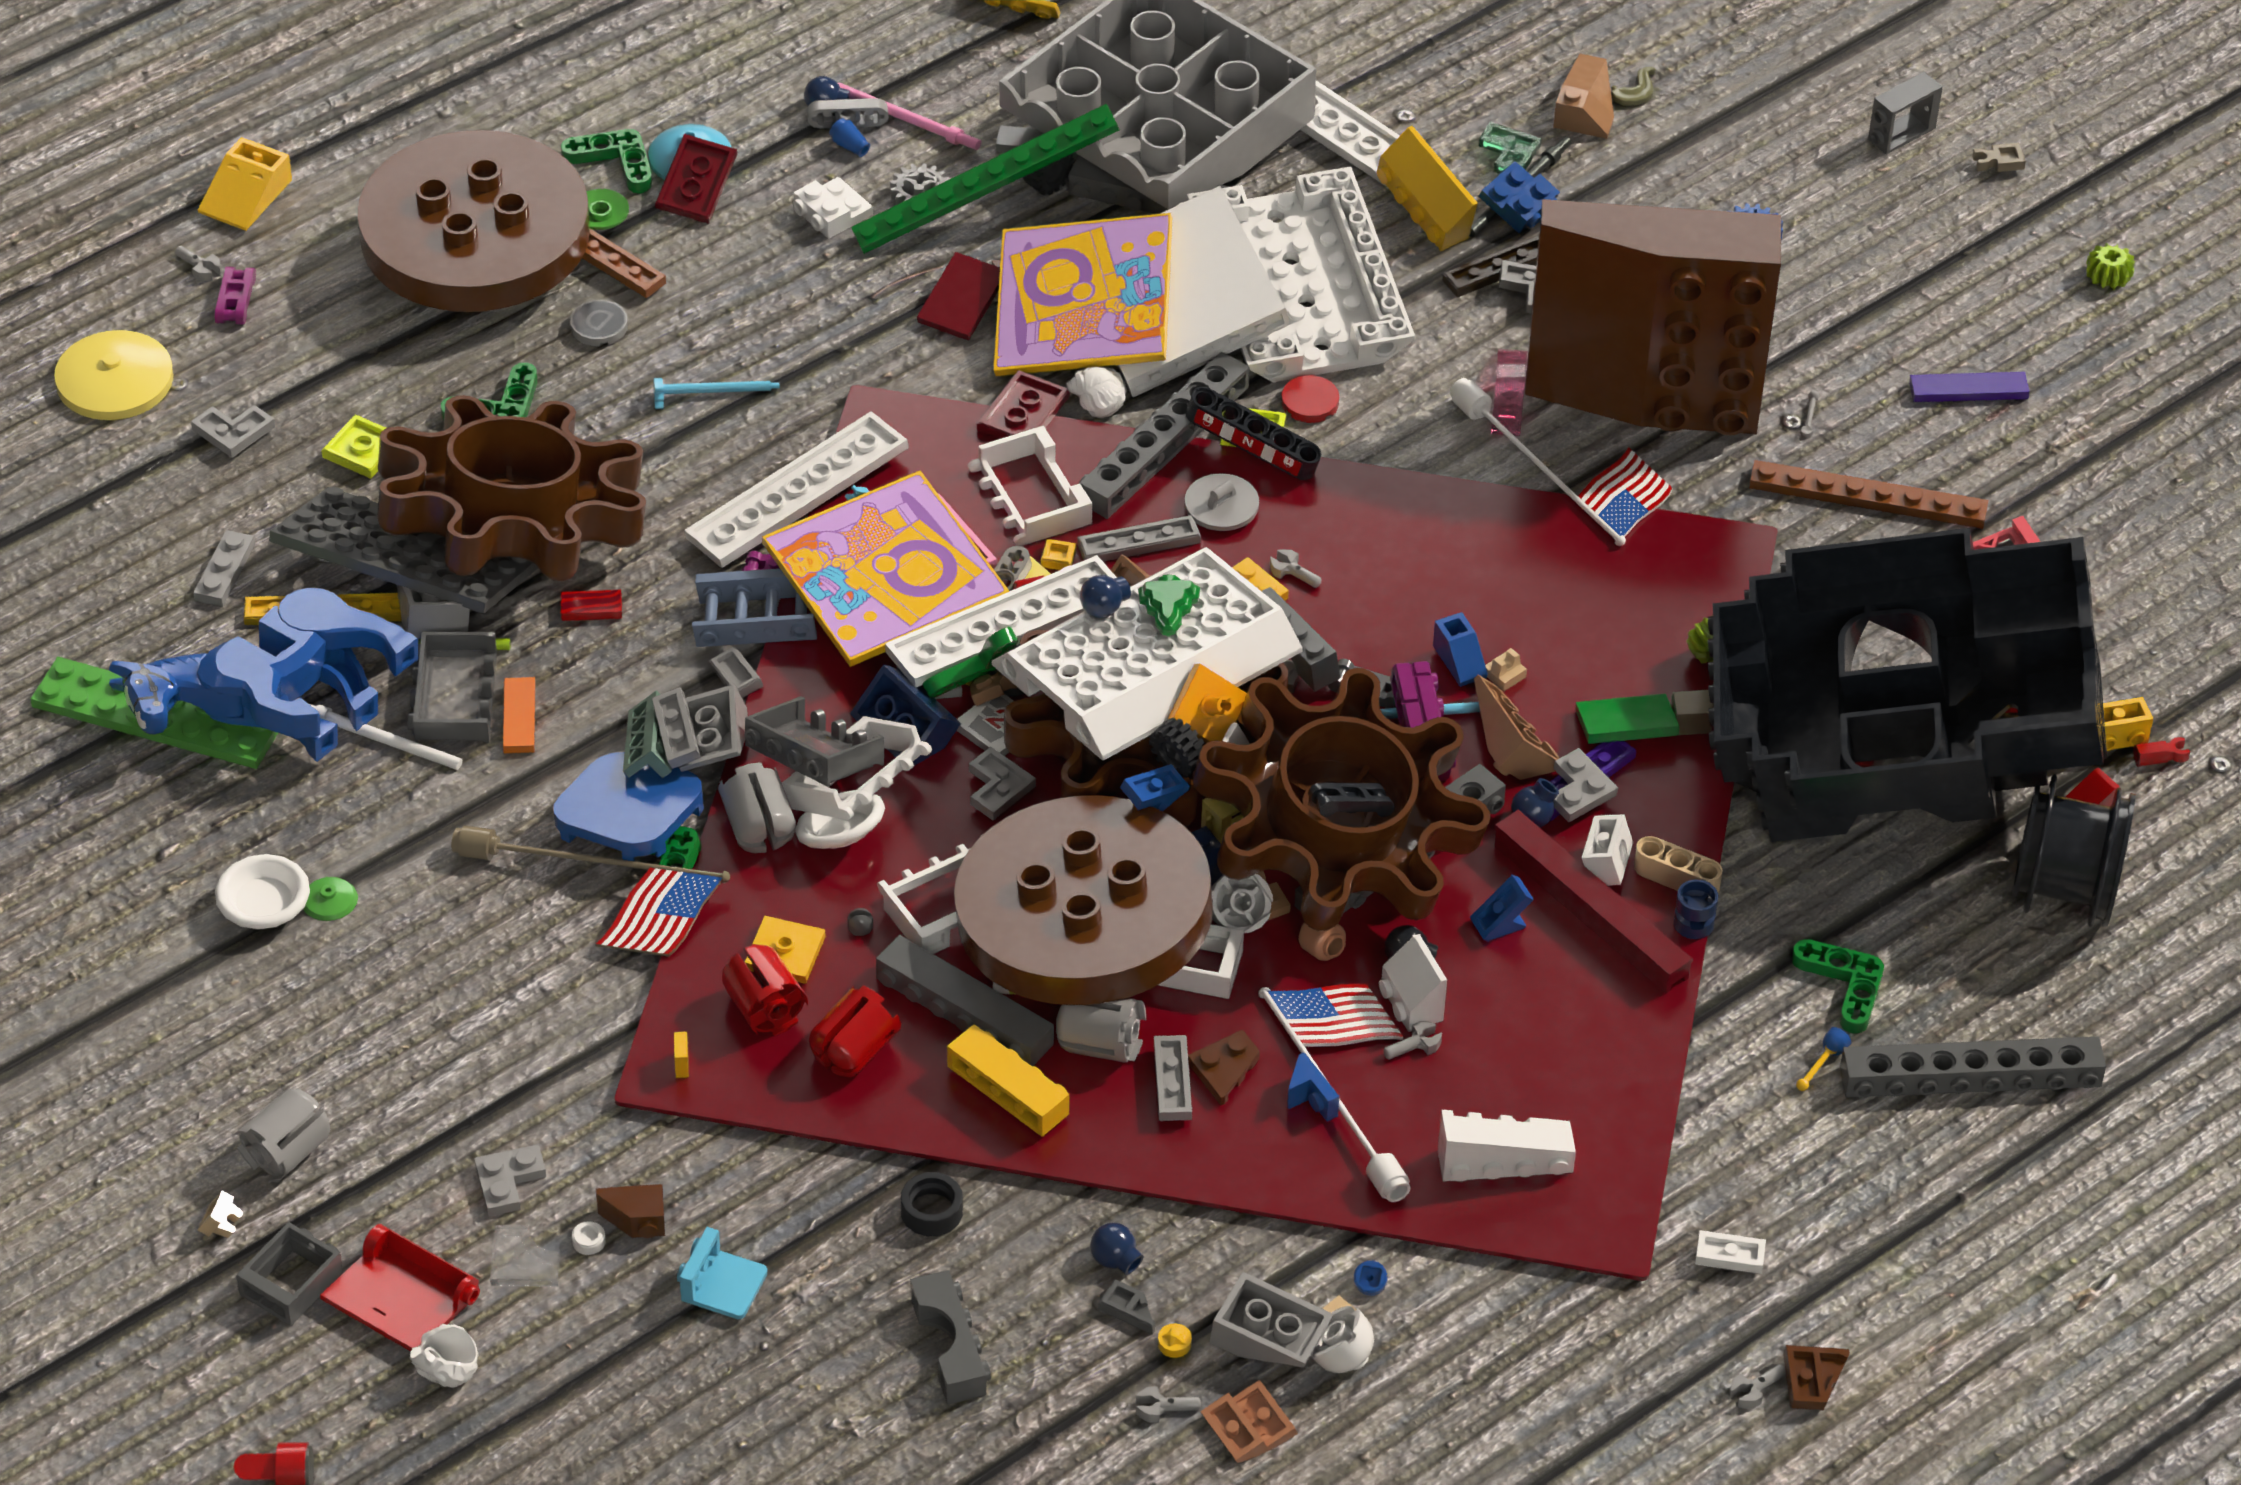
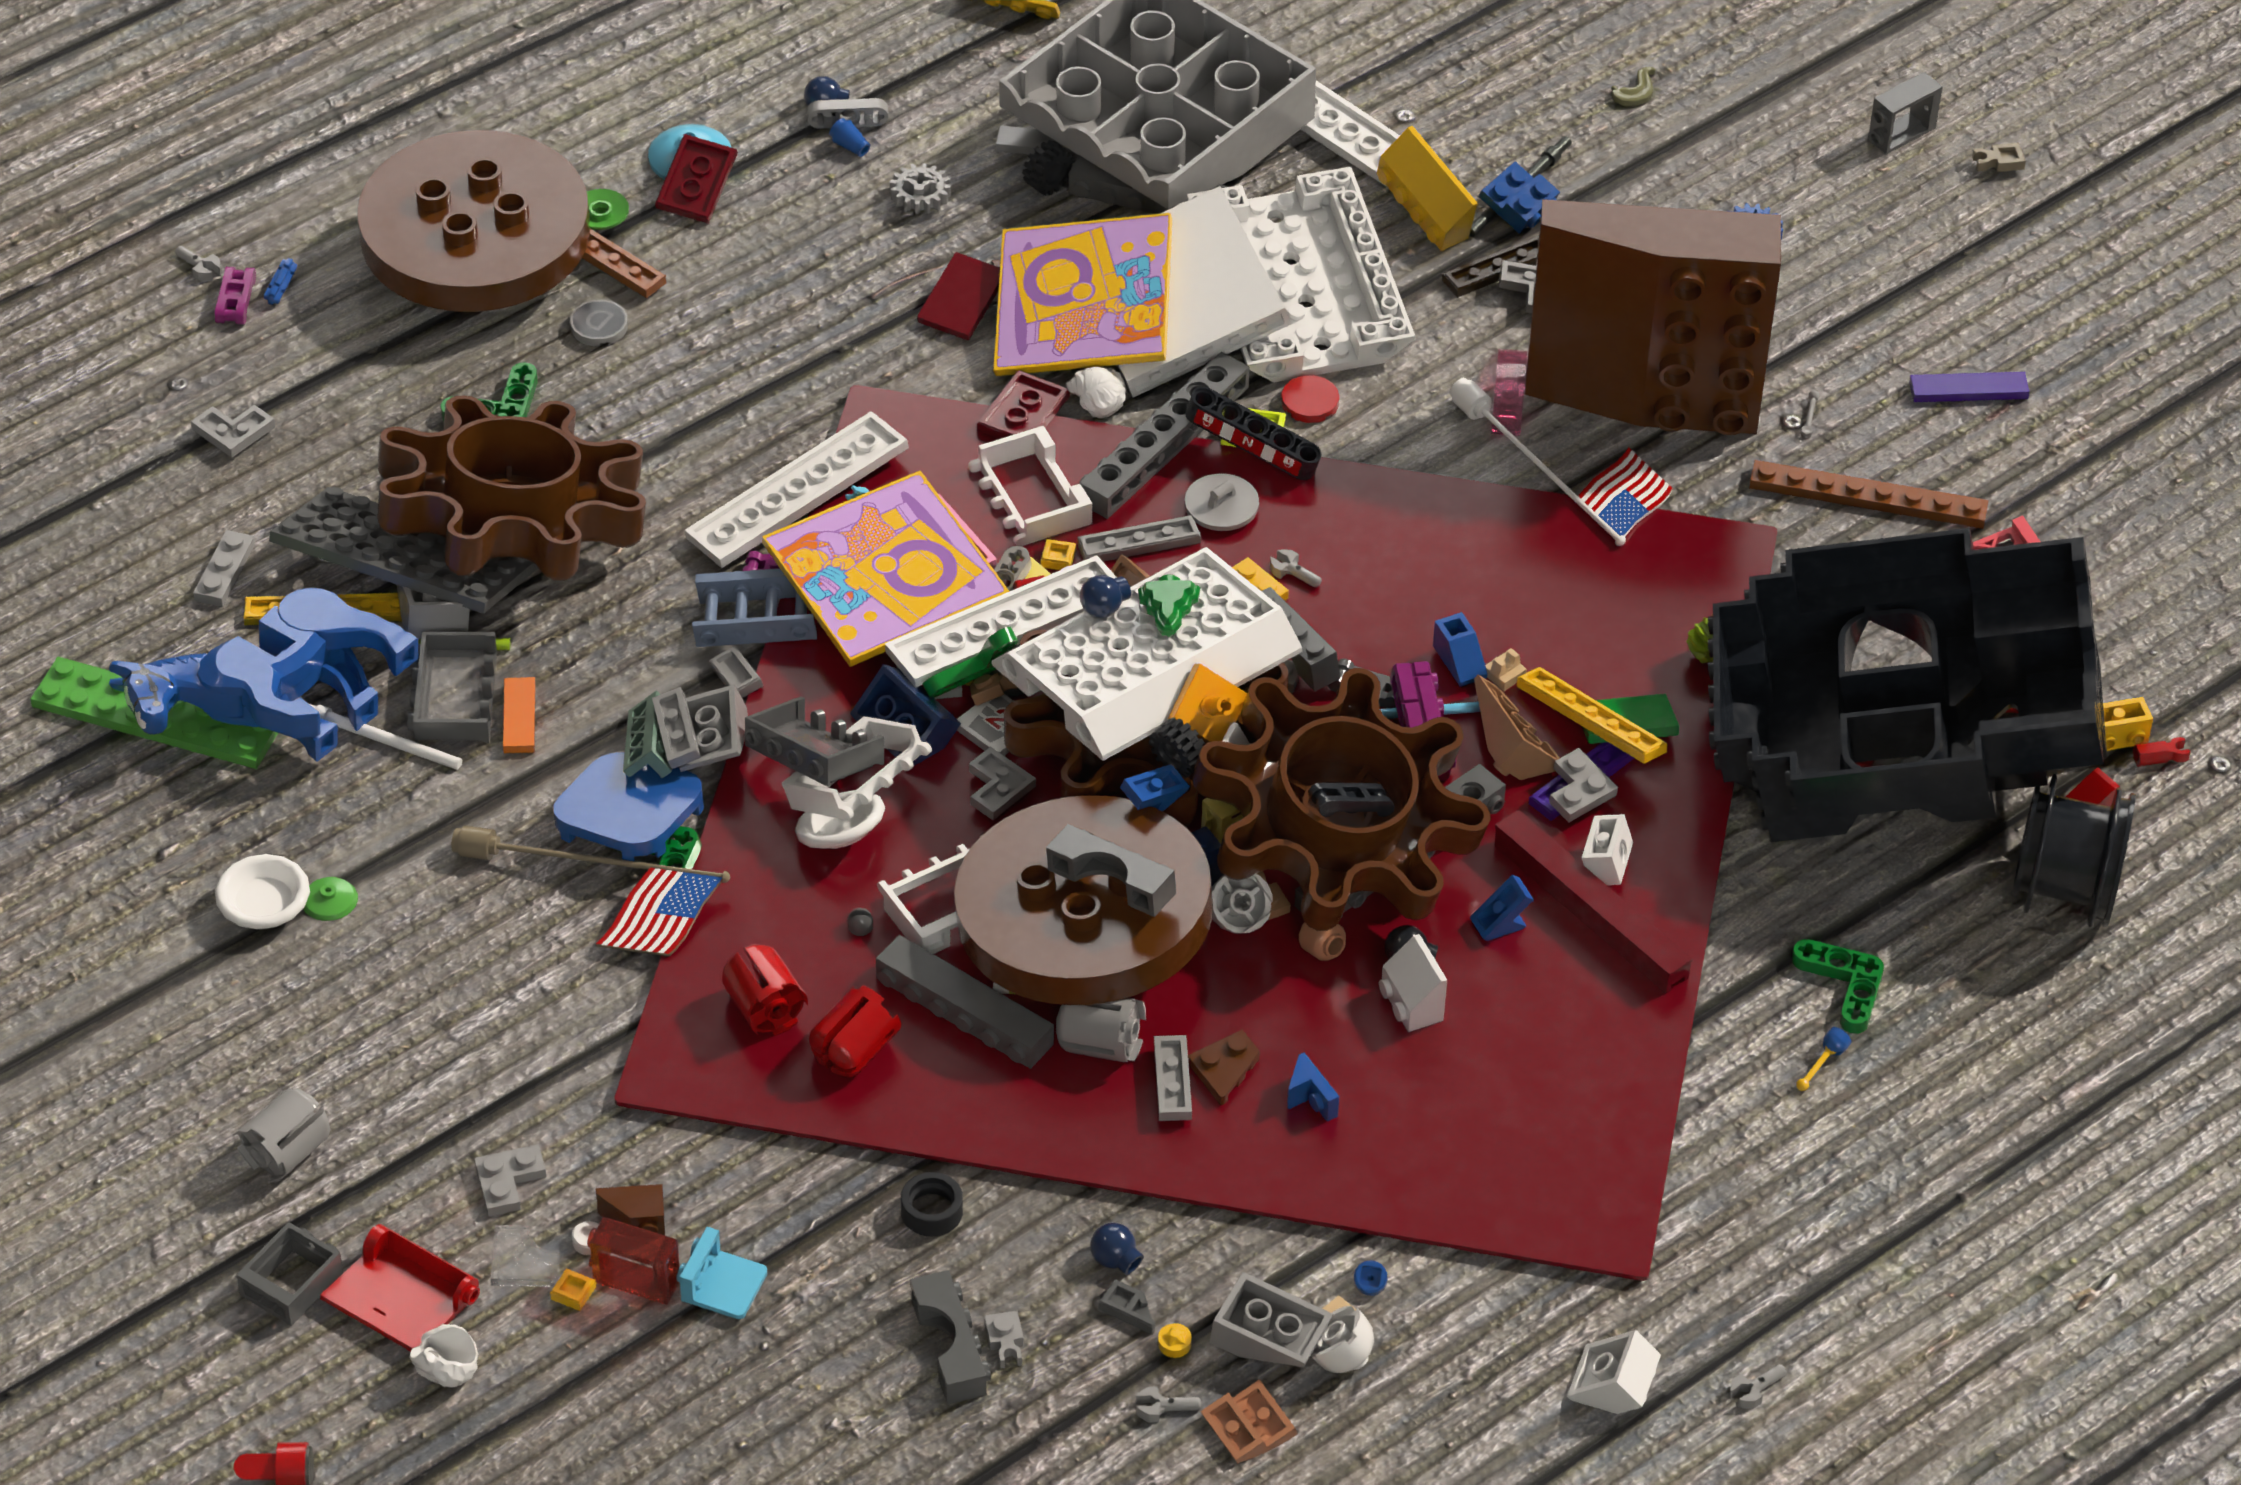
light yellow dish [54,330,173,420] -> none
yellow slope [198,137,292,231] -> none
tile [198,1191,243,1238] -> none
neon yellow plate [321,414,386,479] -> none
green beam [561,129,652,193] -> none
red tile [561,590,622,621] -> none
medium azure piece [653,378,779,409] -> none
yellow tile [674,1032,689,1078] -> none
light grey cylinder [718,762,796,853] -> none
yellow plate [745,916,826,984] -> none
white plate [793,177,873,239] -> none
bright pink bar [838,83,981,150] -> none
green plate [851,103,1119,254] -> none
yellow brick [947,1024,1069,1137] -> none
white window [1159,924,1244,999] -> none
flag [1259,984,1411,1202] -> none
light grey bar [1384,1021,1442,1059] -> none
white wedge [1438,1110,1576,1182] -> none
clear green plate [1479,121,1542,174] -> none
dark blue piece [1511,778,1559,828] -> none
medium nougat wedge [1553,54,1614,139] -> none
tan beam [1634,836,1723,895] -> none
dark tan brick [1671,690,1714,735] -> none
dark blue wheel [1673,879,1718,939] -> none
white plate [1695,1230,1766,1274] -> none
reddish brown wing [1783,1345,1850,1410] -> none
dark grey brick [1840,1036,2106,1098] -> none
lime gear [2086,243,2135,290] -> none
none -> blue axle [264,258,297,305]
none -> yellow tile [550,1268,596,1311]
none -> clear red window [587,1217,680,1305]
none -> light grey plate [984,1311,1024,1369]
none -> dark grey arch [1046,824,1176,917]
none -> yellow tile [1517,667,1667,764]
none -> white slope [1567,1330,1661,1414]

